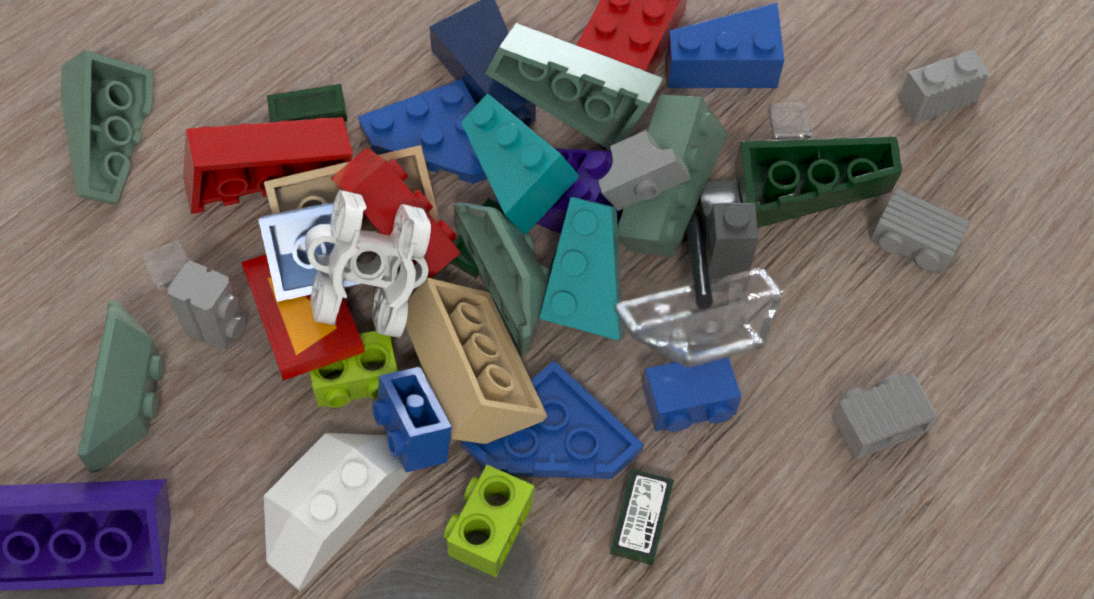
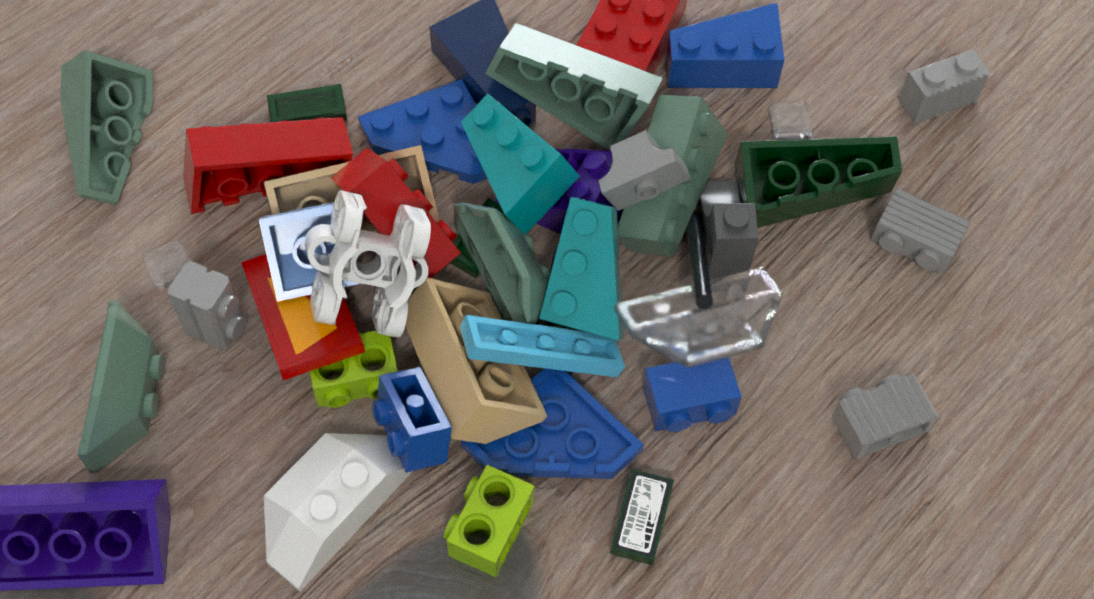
none -> medium azure plate [460,315,625,378]

